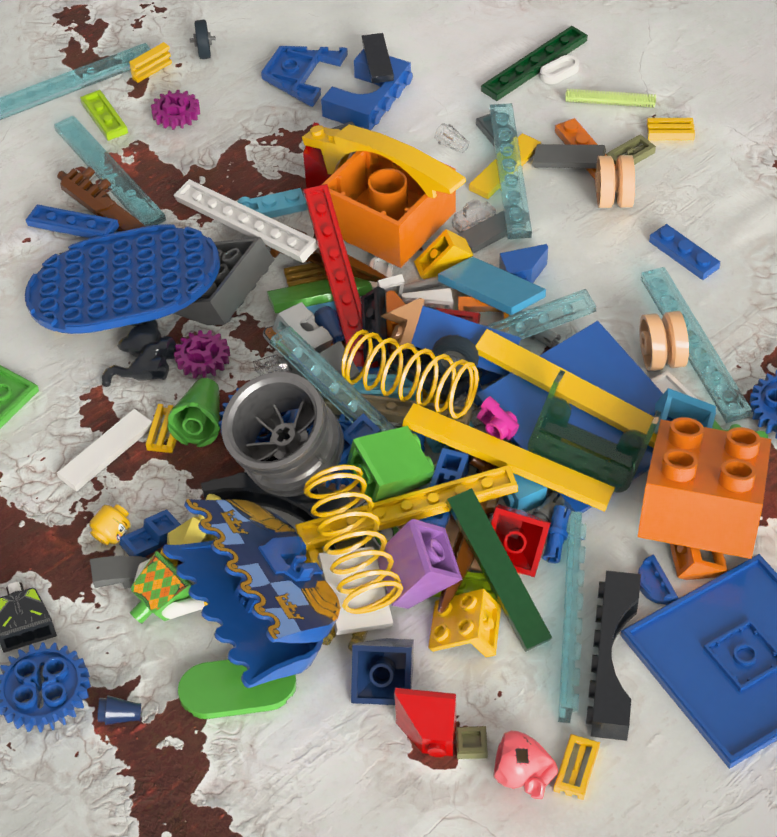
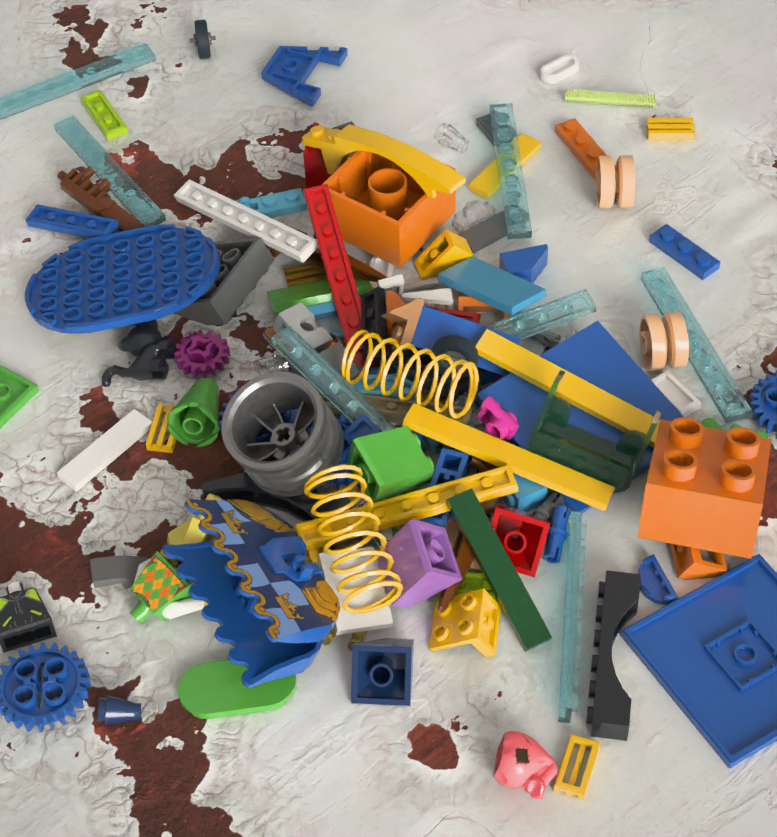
yellow head [89,504,131,546] -> none
blue slope [119,509,181,557] -> none
yellow tile [129,42,172,83] -> none
magenta gear [151,90,200,130] -> none
dark blue cone [314,306,345,345] -> none
blue arch [321,49,413,130] -> none
black tile [361,33,394,83] -> none
slope [395,688,456,757] -> none
olive tile [456,726,488,759] -> none
dark green tile [481,26,588,101] -> none
dark grey tile [533,144,606,168] -> none
olive tile [606,134,656,165] -> none
dark azure tile [654,388,716,434] -> none

